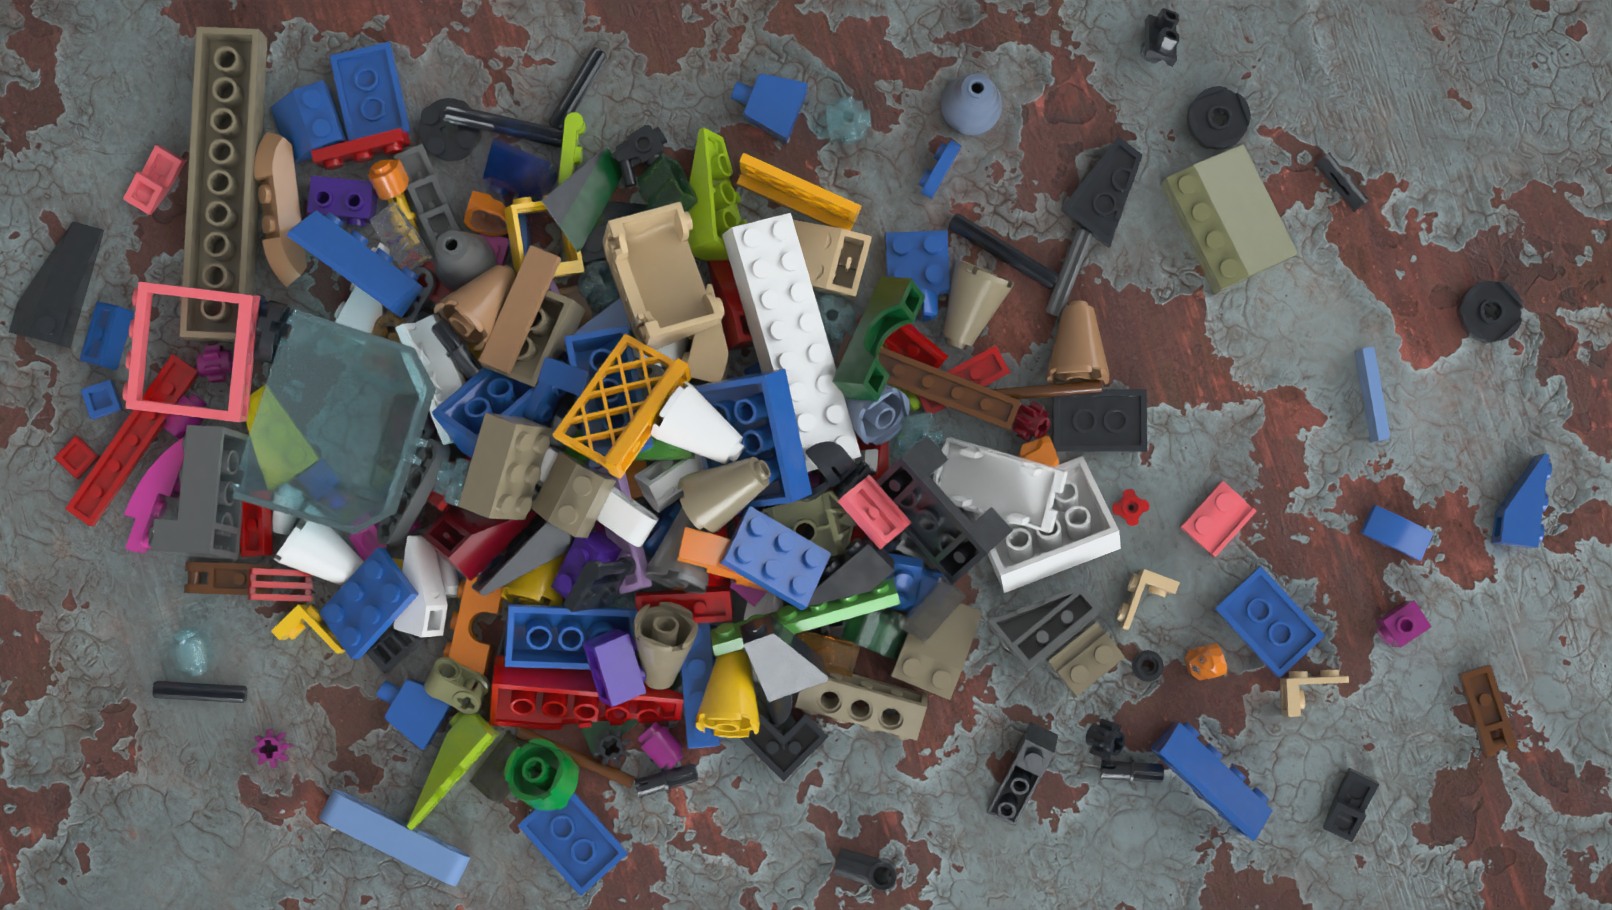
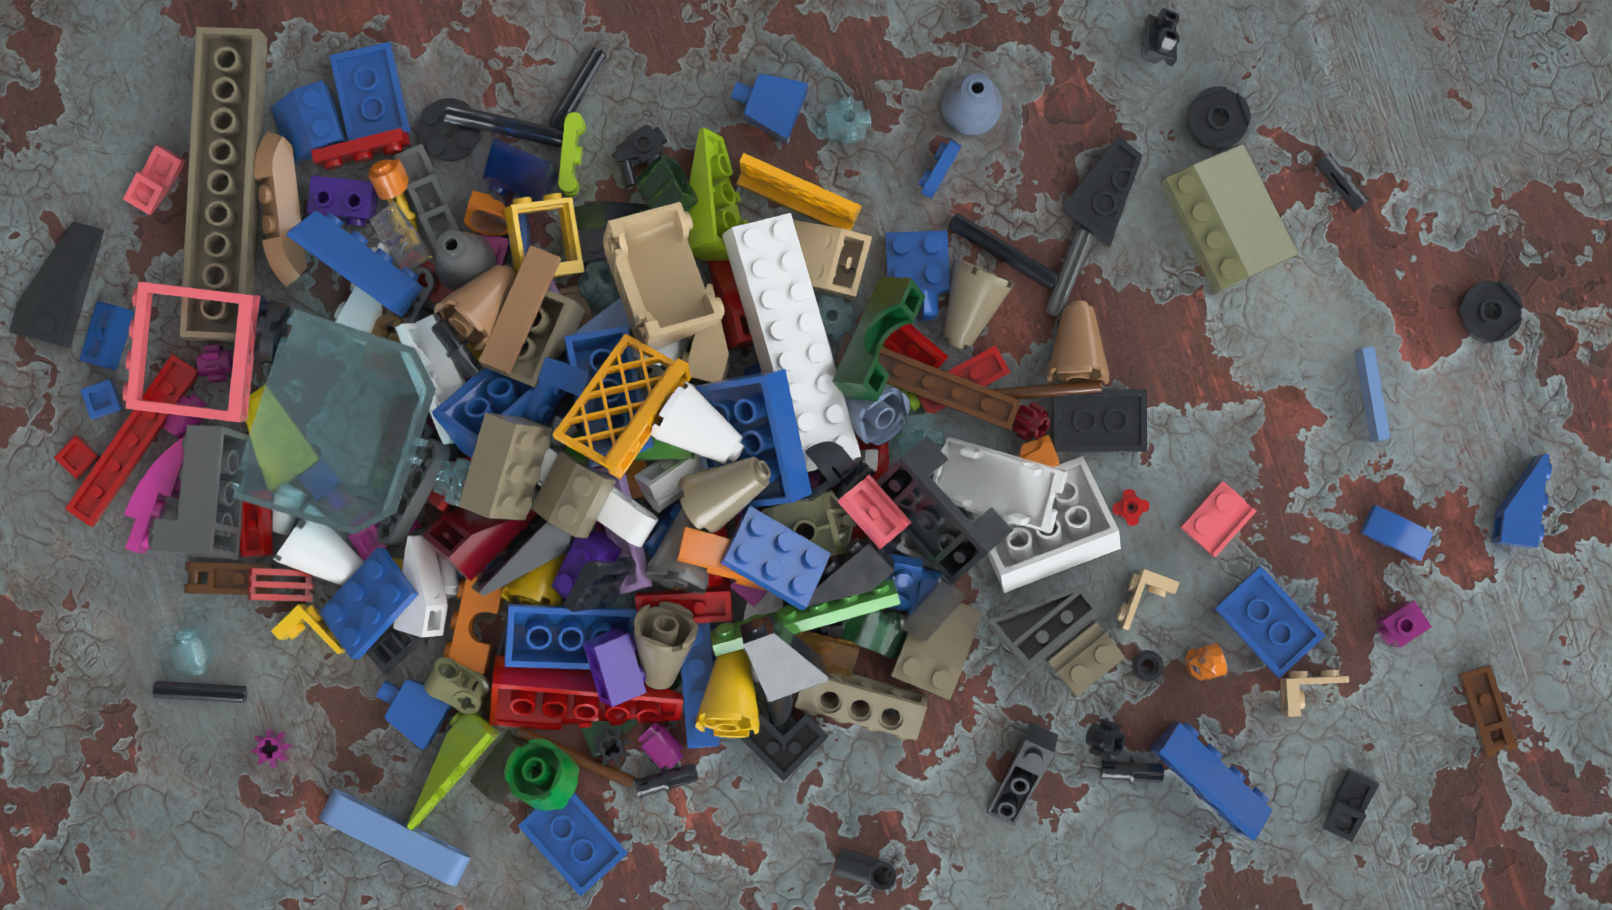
dark green sticker [541,146,622,253] -> none

